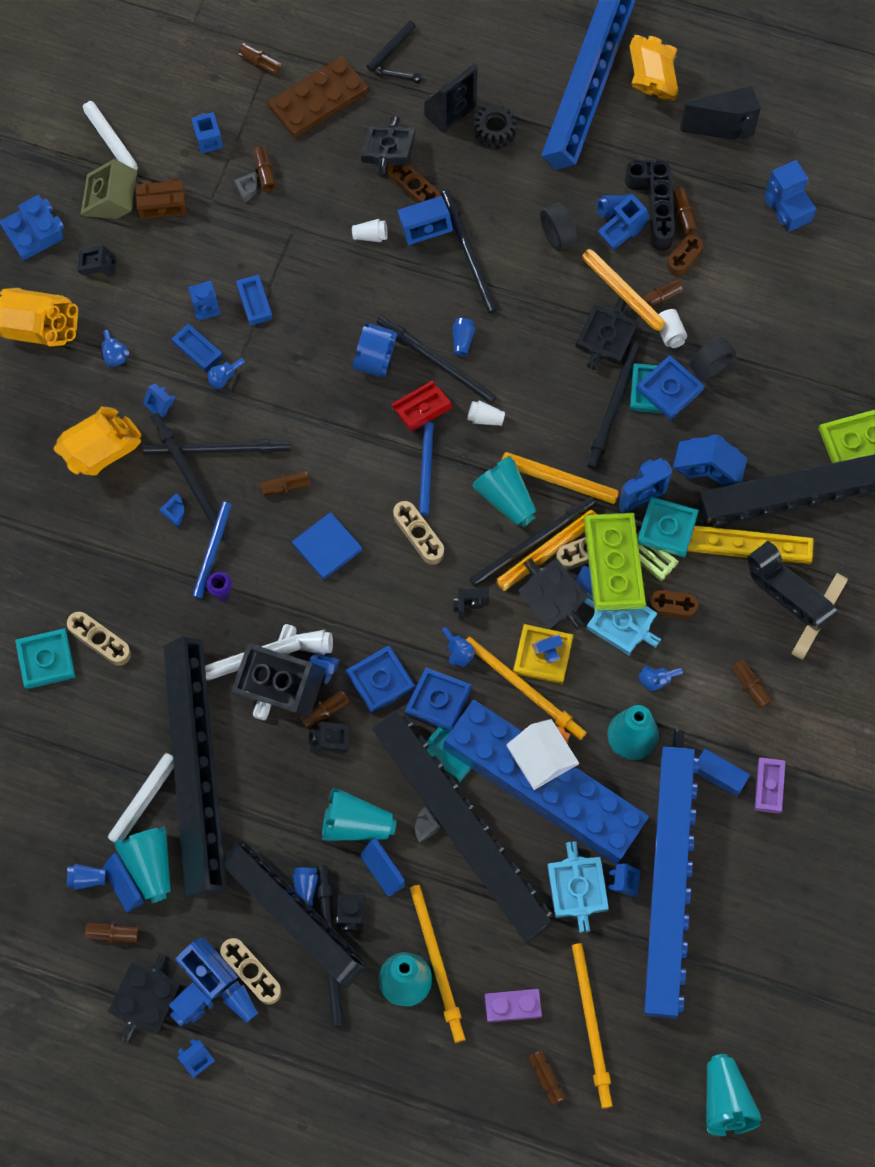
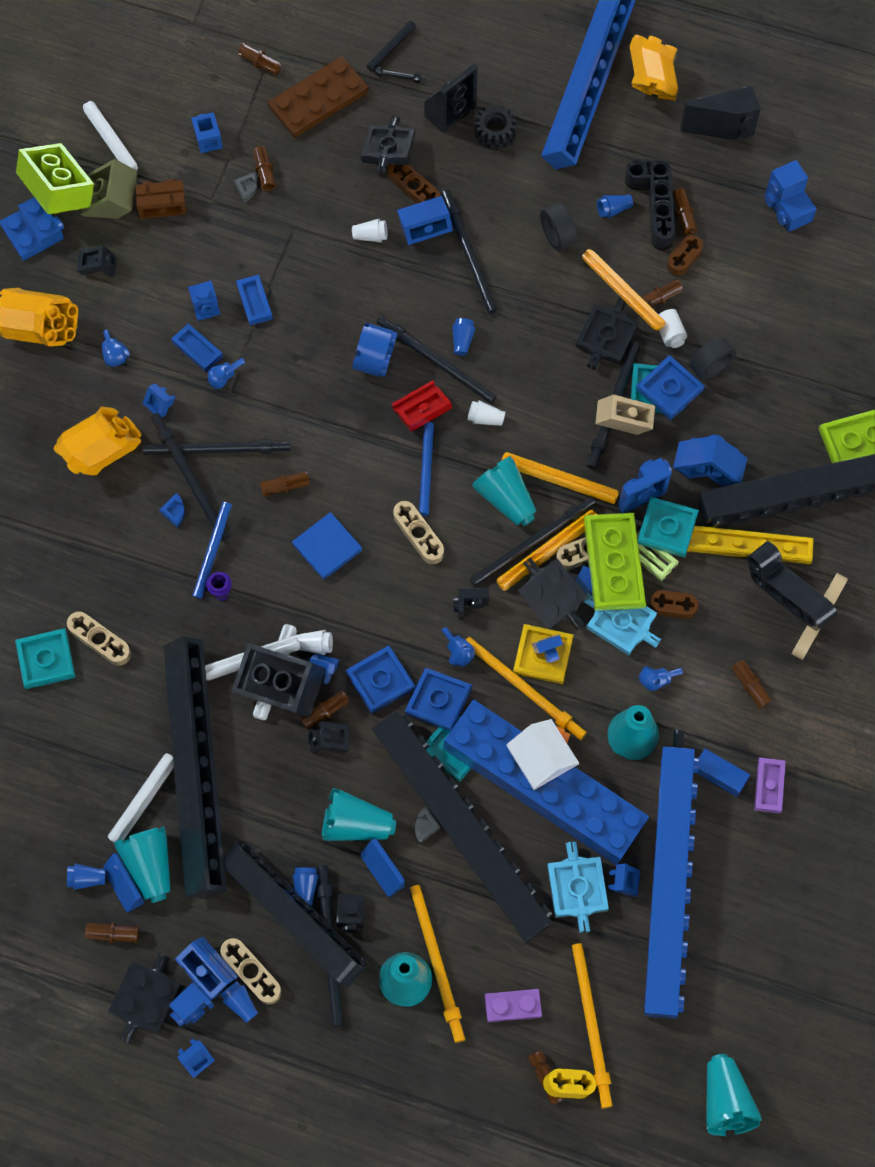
blue brick [598,194,649,251] -> none
none -> lime brick [16,143,94,214]
none -> yellow beam [543,1069,596,1099]
none -> tan brick [596,395,655,435]

